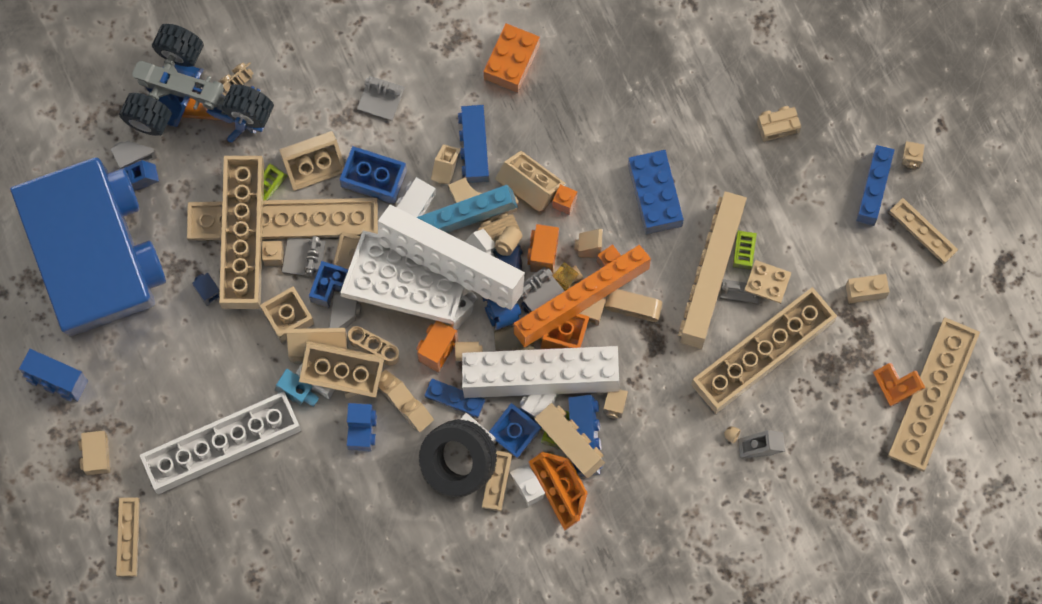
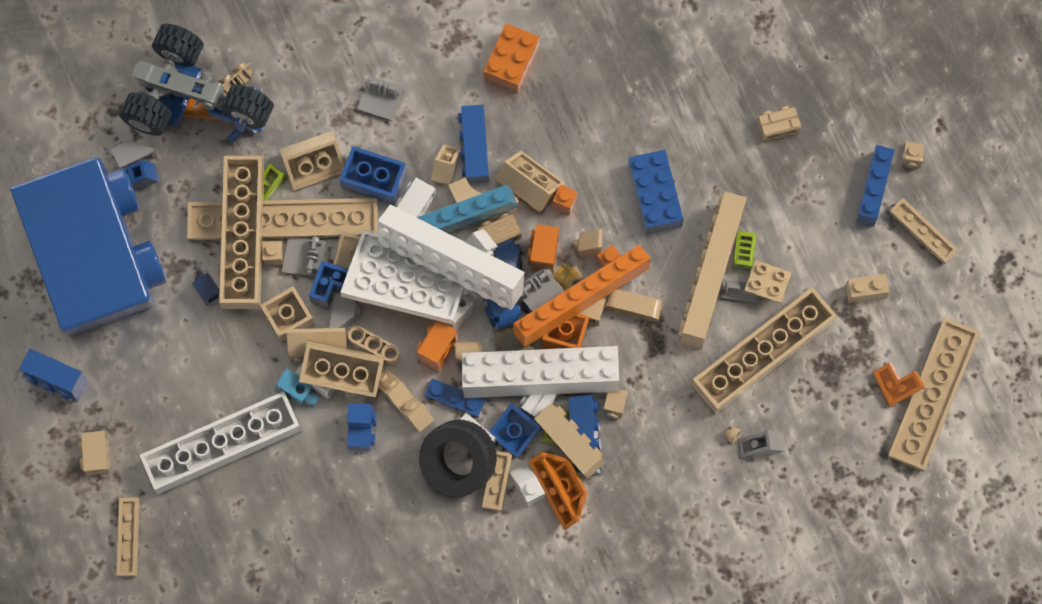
tan brick [495,226,522,256] -> none

